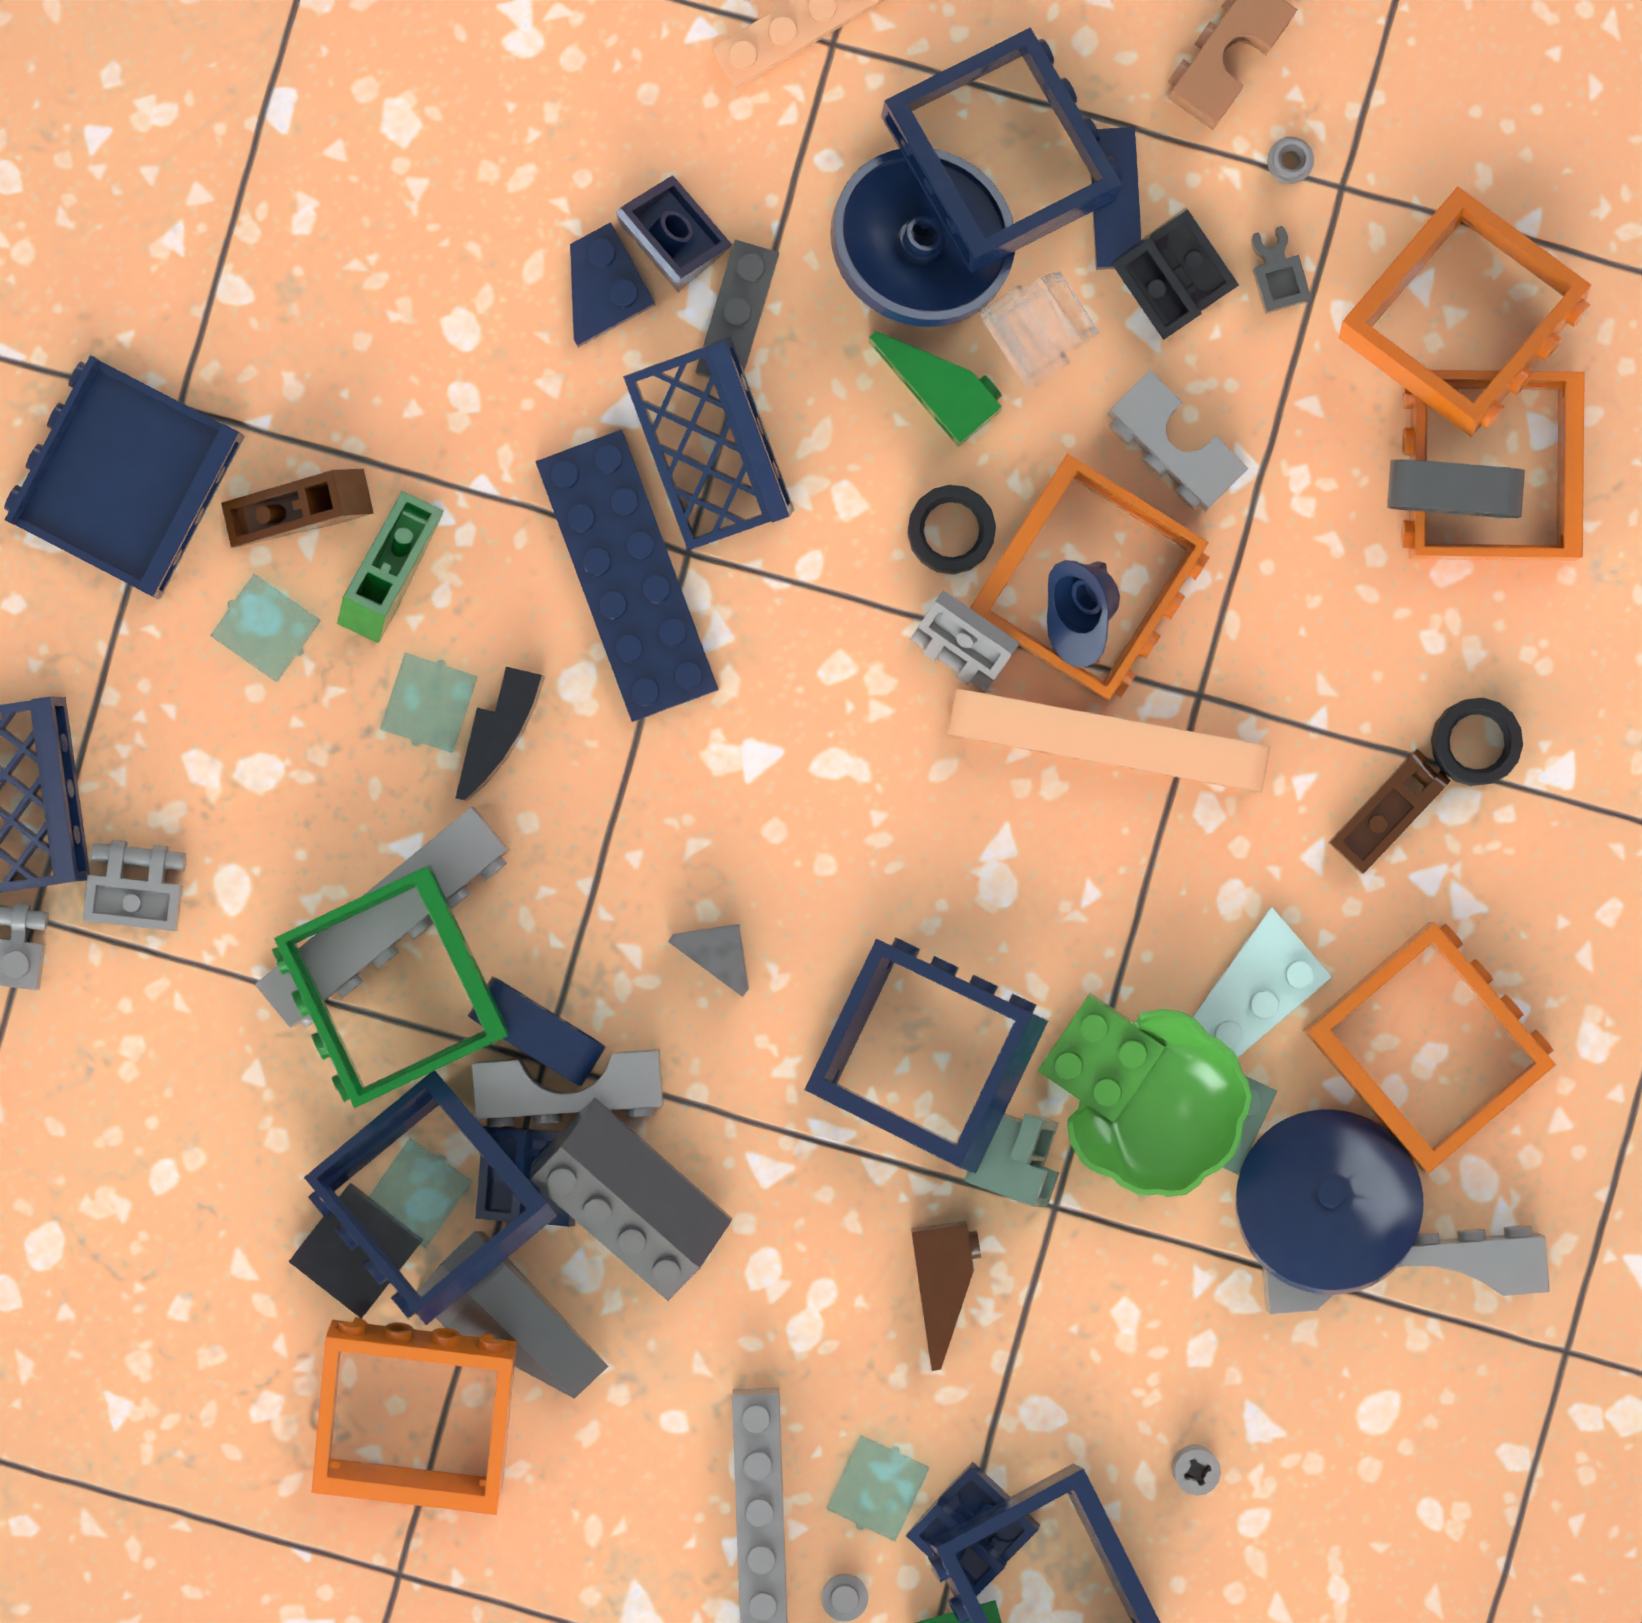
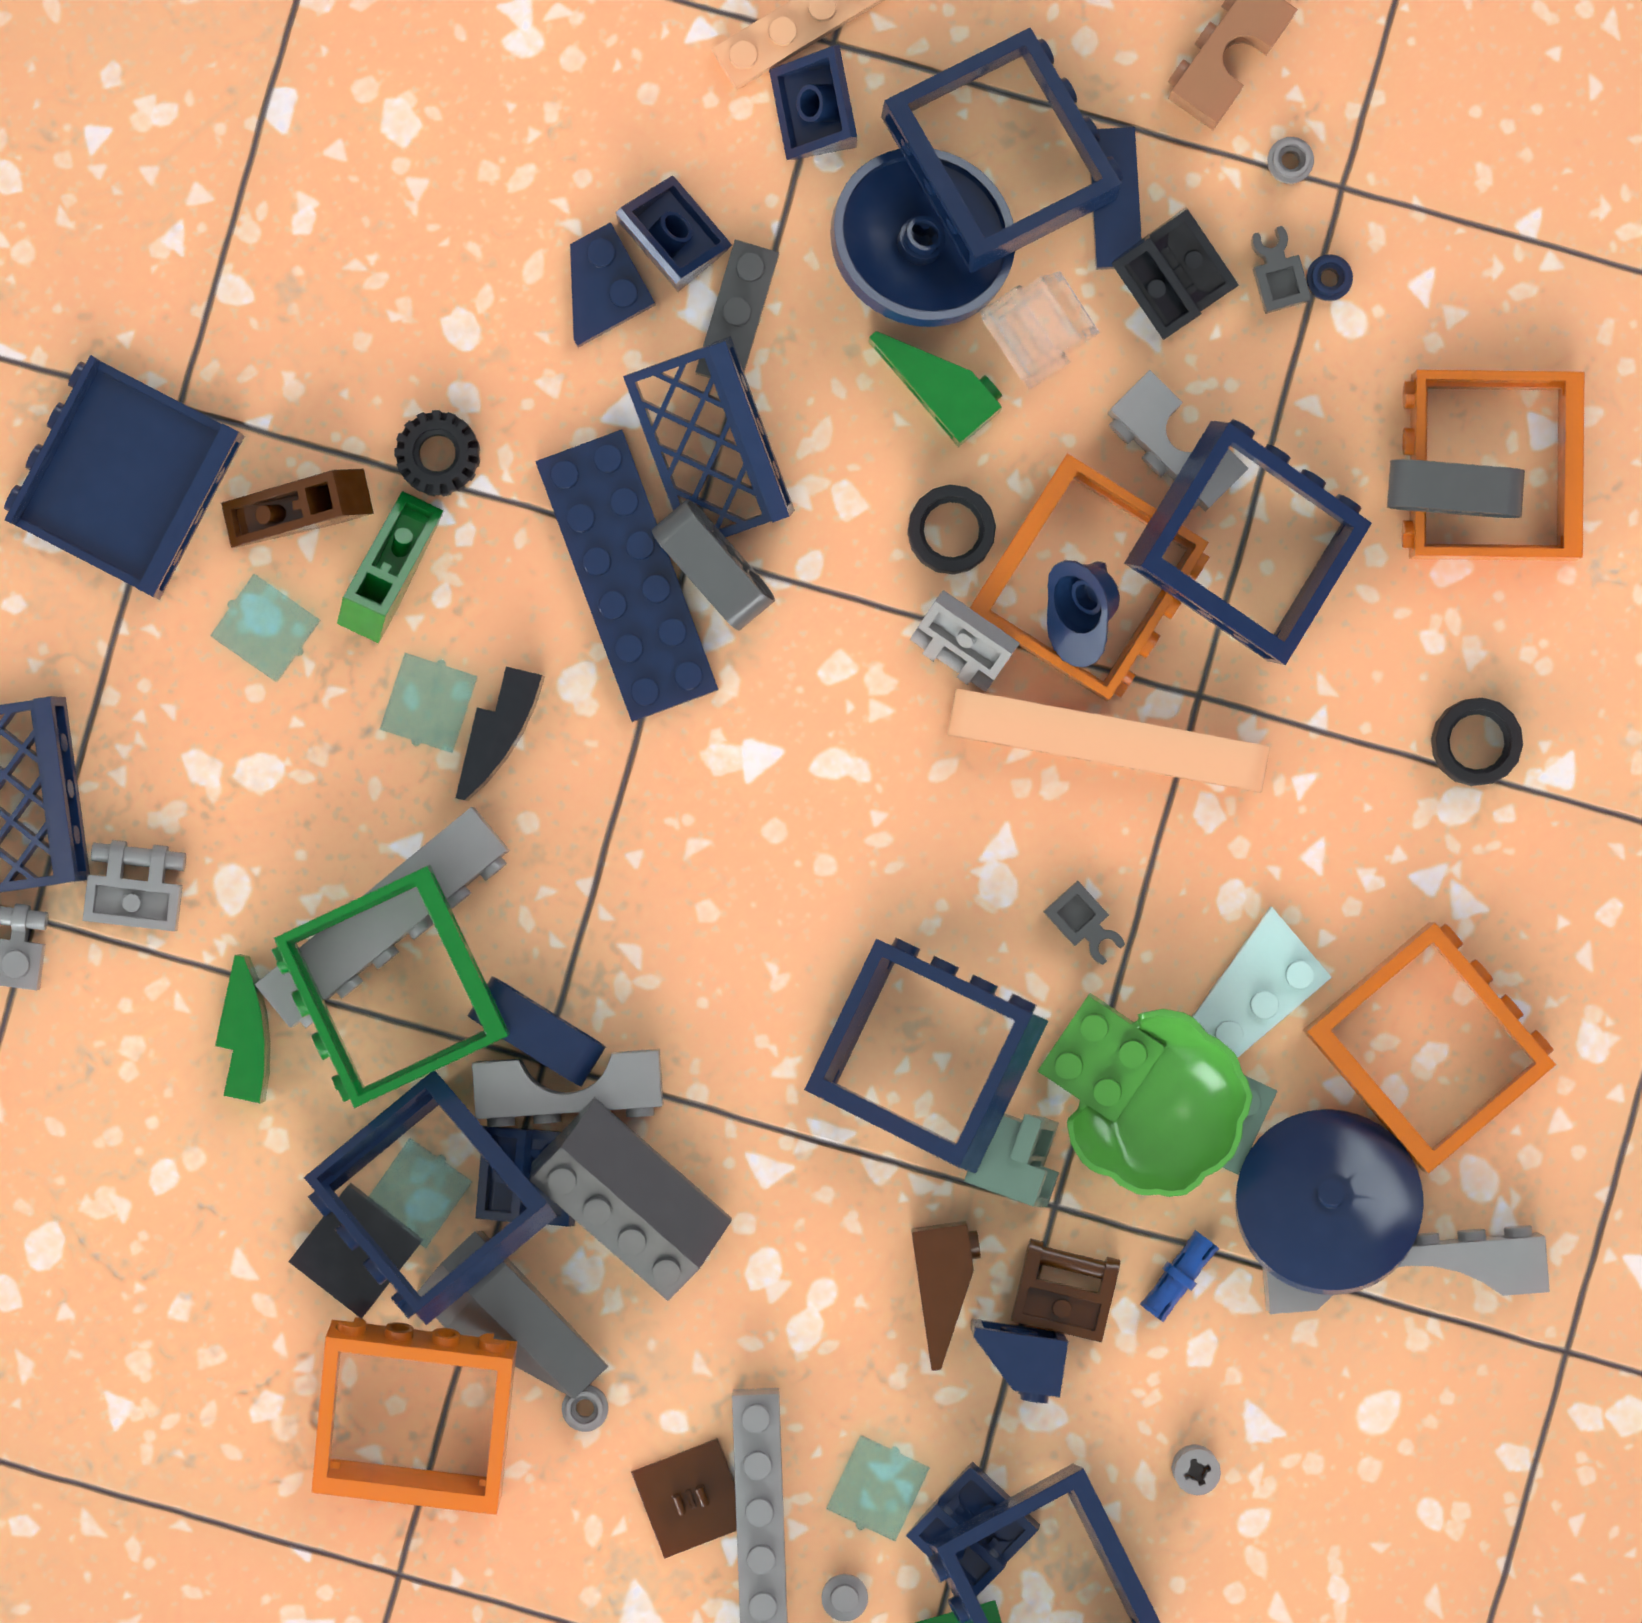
flat silver slope [668,924,749,997] -> none
reddish brown plate [1328,748,1451,874] -> none
orange window [1339,186,1592,438] -> none
none -> green slope [215,954,270,1104]
none -> black tyre [394,410,480,496]
none -> light grey plate [562,1385,608,1432]
none -> reddish brown piece [631,1438,737,1559]
none -> dark grey beam [652,499,775,631]
none -> dark blue slope [769,45,857,160]
none -> dark blue slope [970,1319,1068,1404]
none -> reddish brown plate [1011,1238,1121,1343]
none -> dark grey plate [1043,881,1125,965]
none -> dark blue window [1124,419,1372,665]
none -> blue pin [1140,1230,1219,1322]
none -> dark blue plate [1306,254,1353,301]

